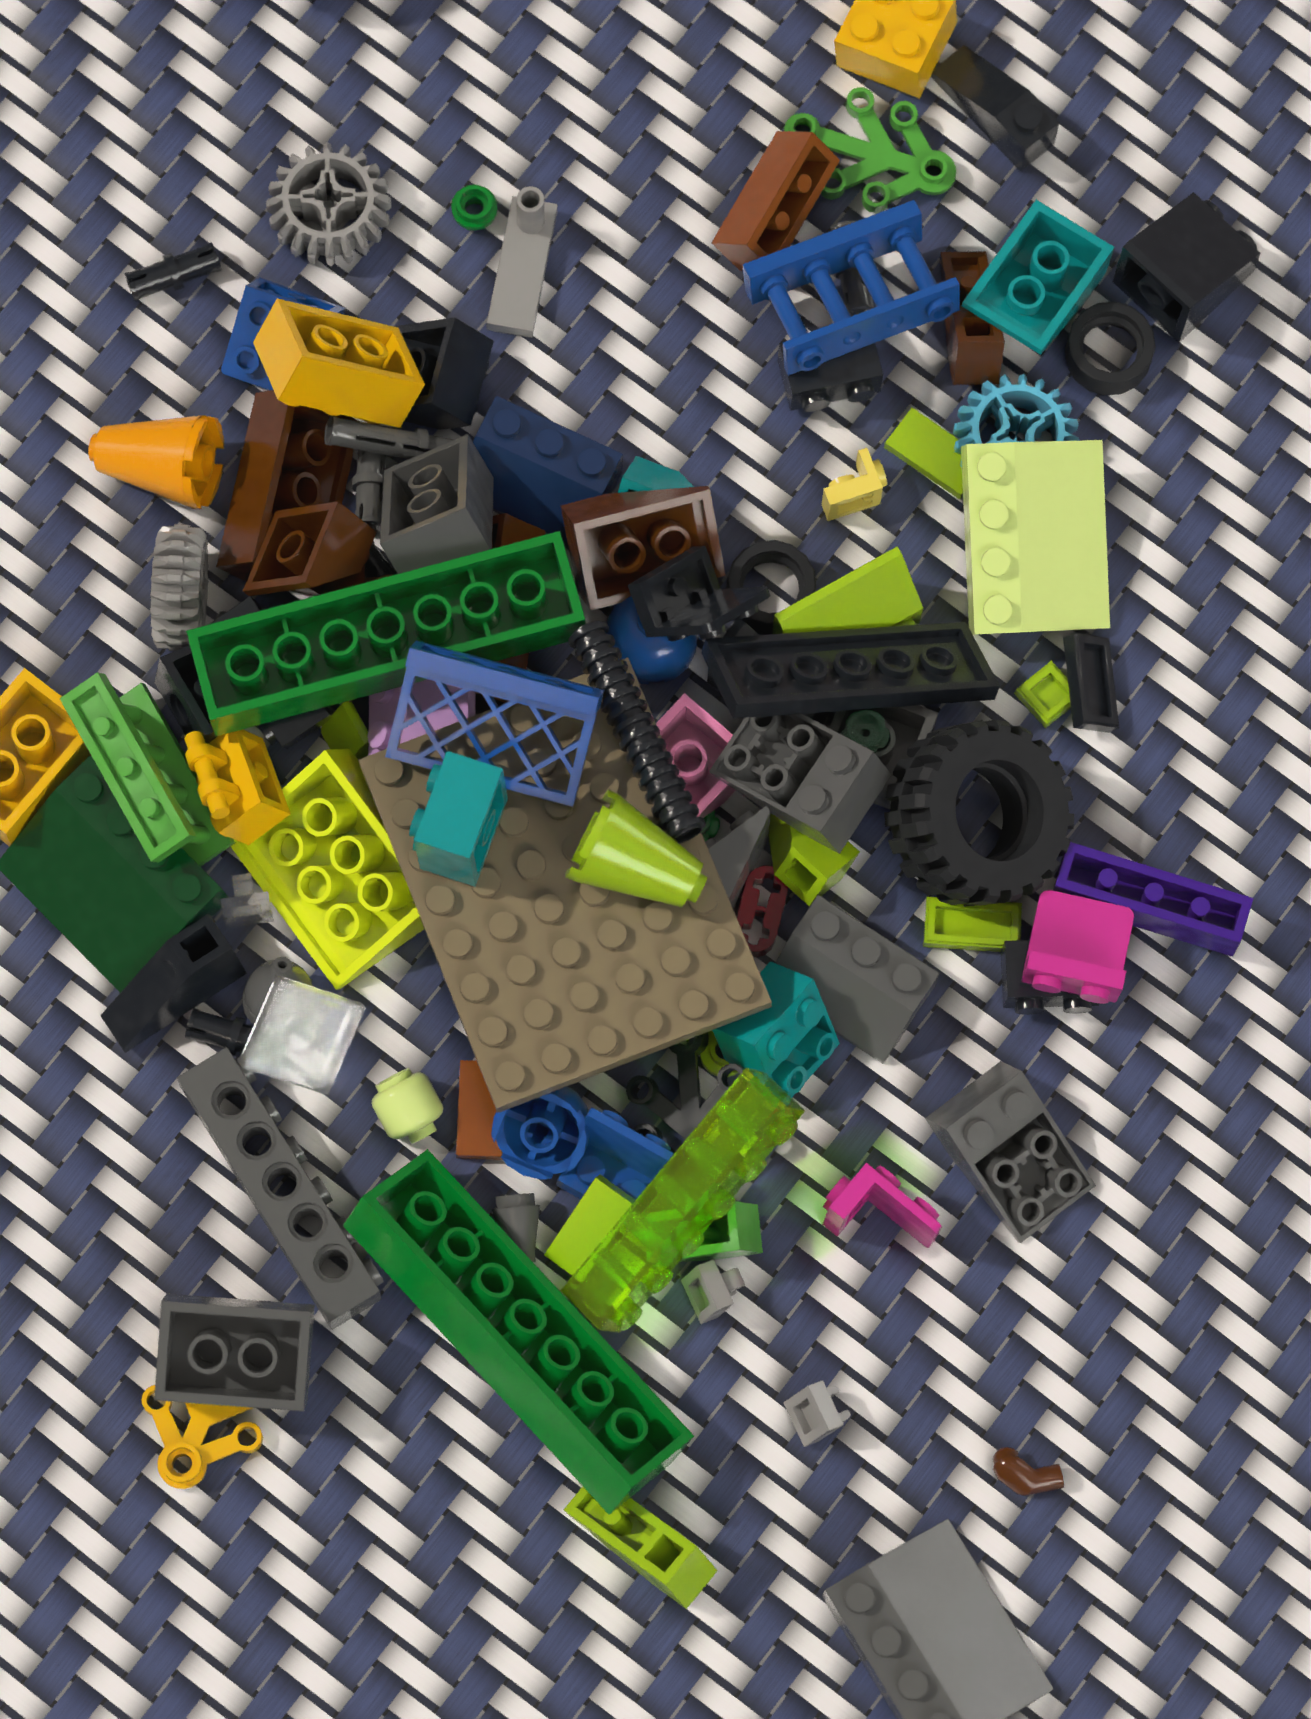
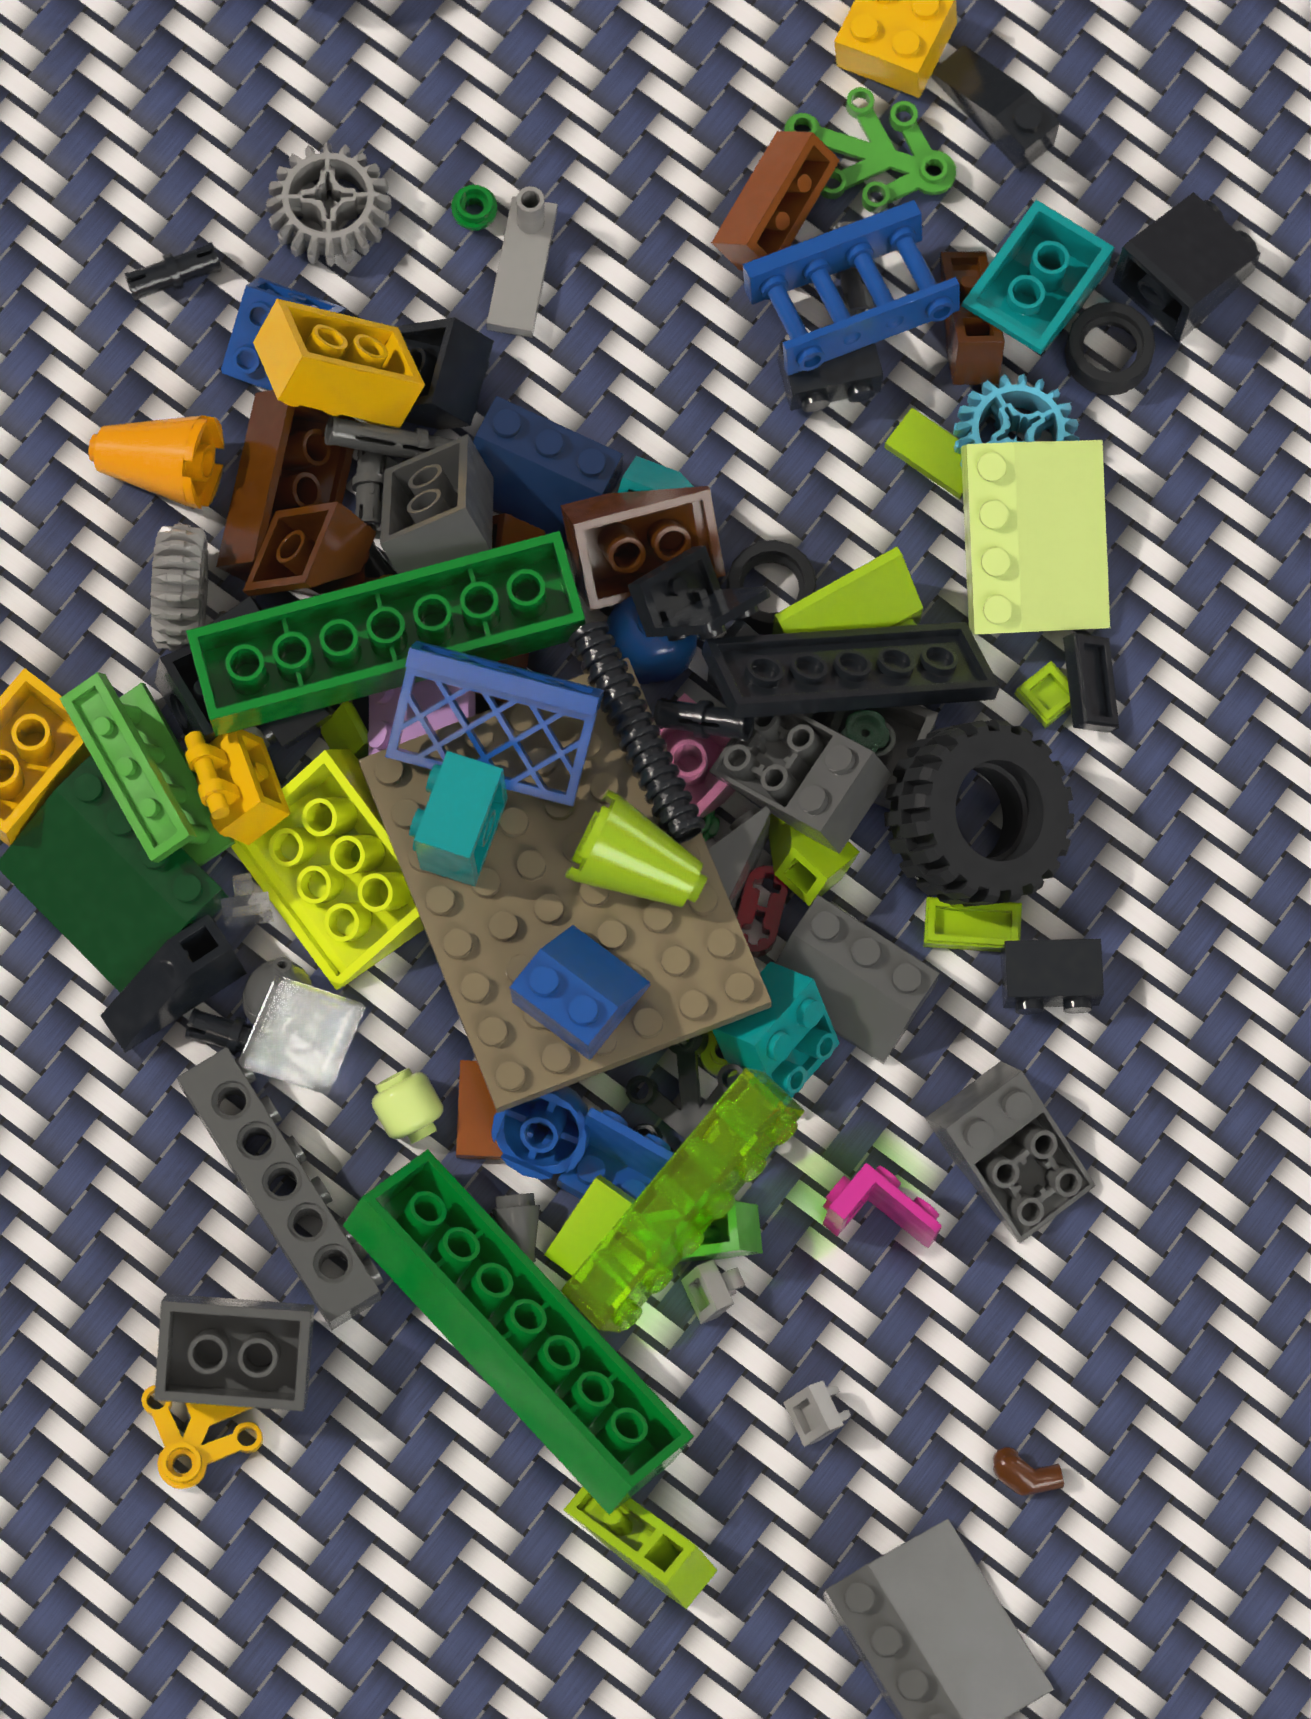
light yellow bracket [822,448,887,521] -> none
dark pink bracket [1021,890,1134,1004] -> none
dark purple brick [1053,842,1254,957] -> none
none -> blue slope [510,925,651,1060]
none -> black pin [653,697,754,741]

